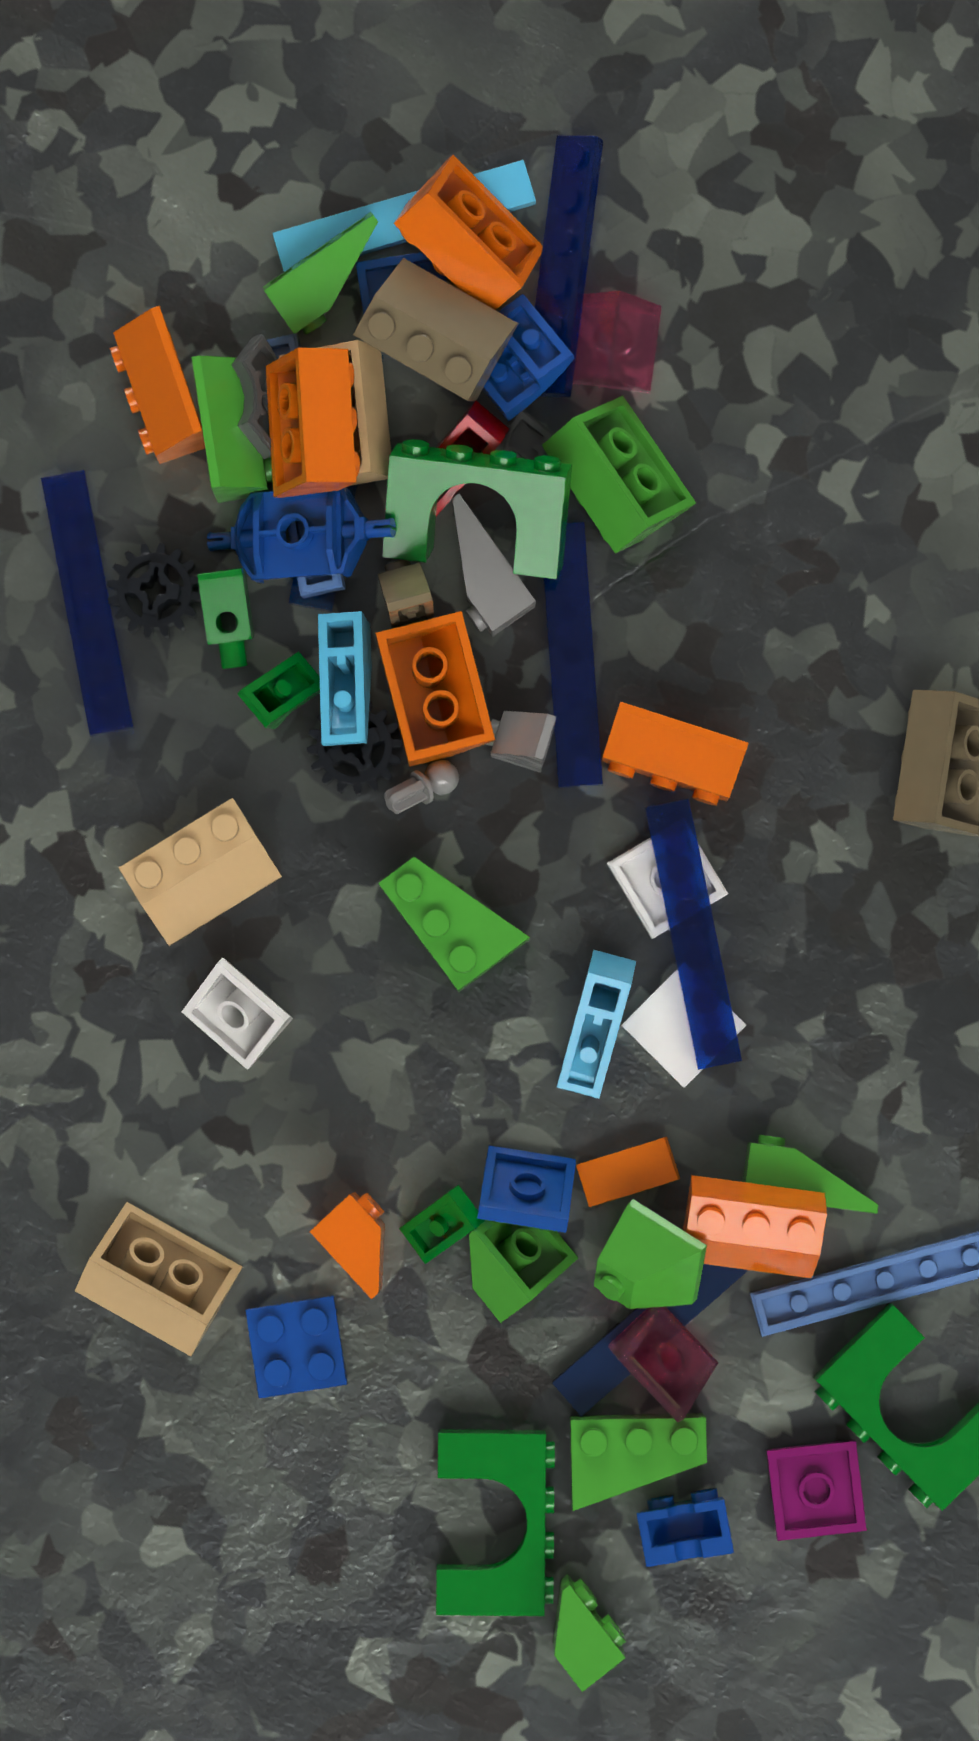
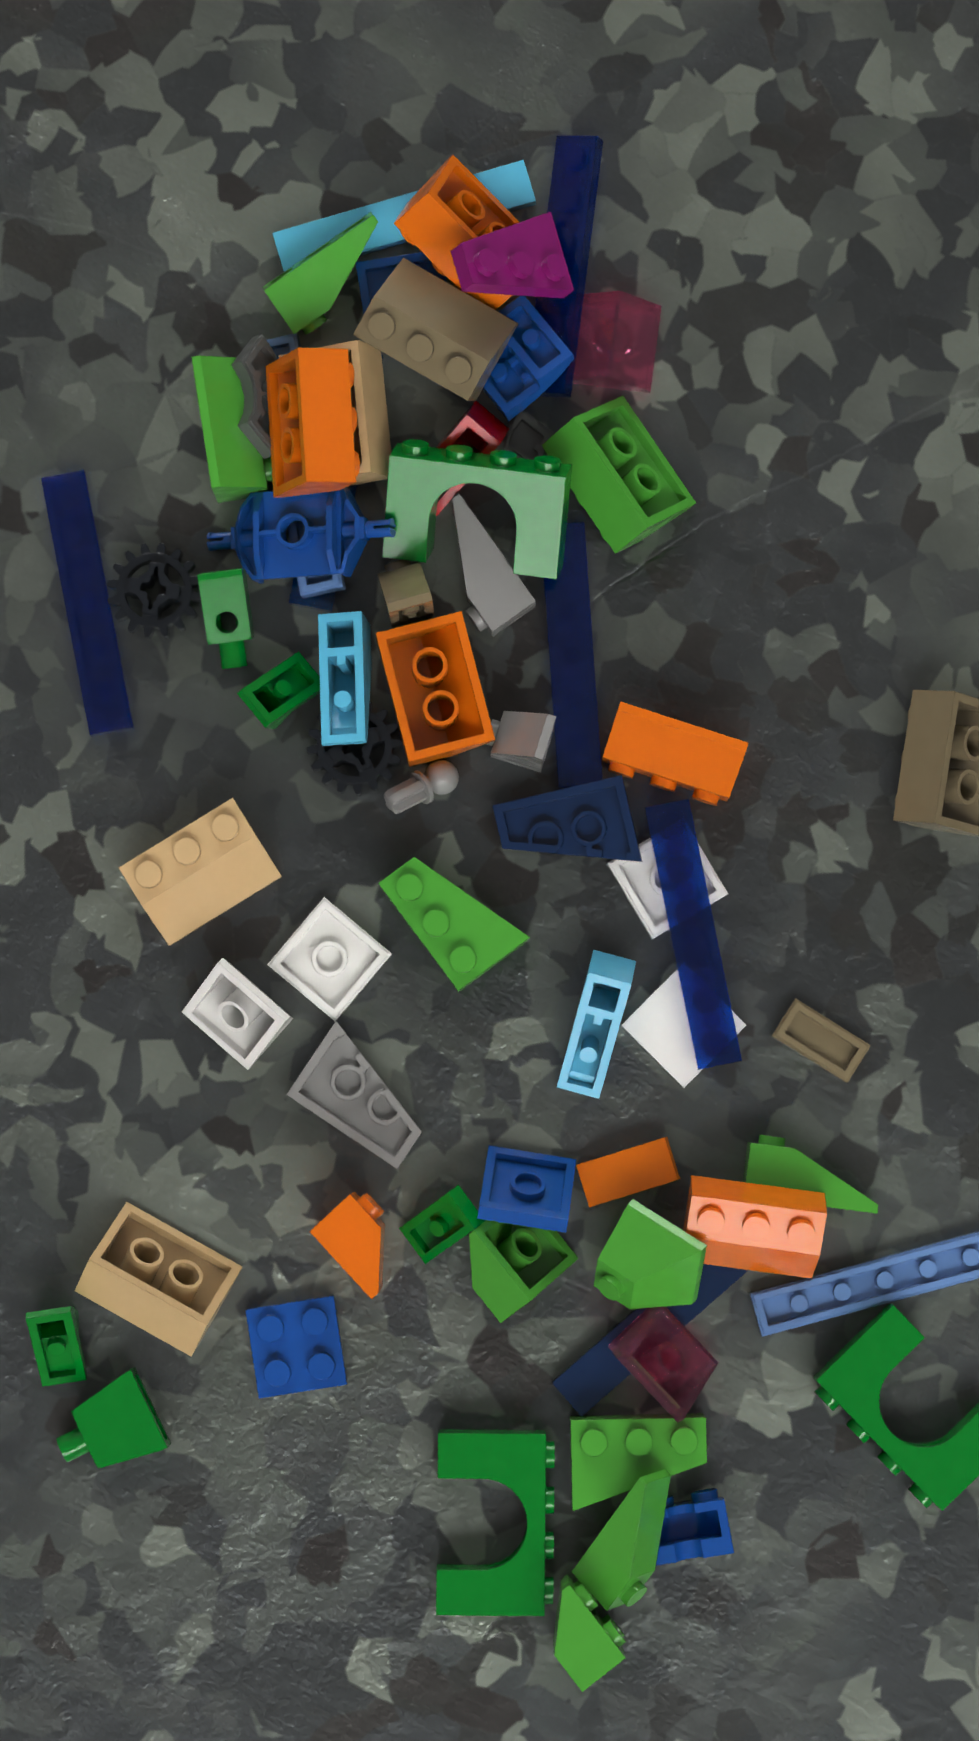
orange slope [110,306,205,464] -> none
magenta plate [766,1439,867,1541] -> none
none -> green slope [26,1306,87,1387]
none -> green torso [56,1367,171,1468]
none -> white tile [267,897,392,1021]
none -> light grey wing [286,1021,422,1169]
none -> magenta wing [451,212,574,298]
none -> dark blue wing [493,775,643,862]
none -> bright green slope [572,1469,671,1611]
none -> dark tan tile [771,998,871,1083]

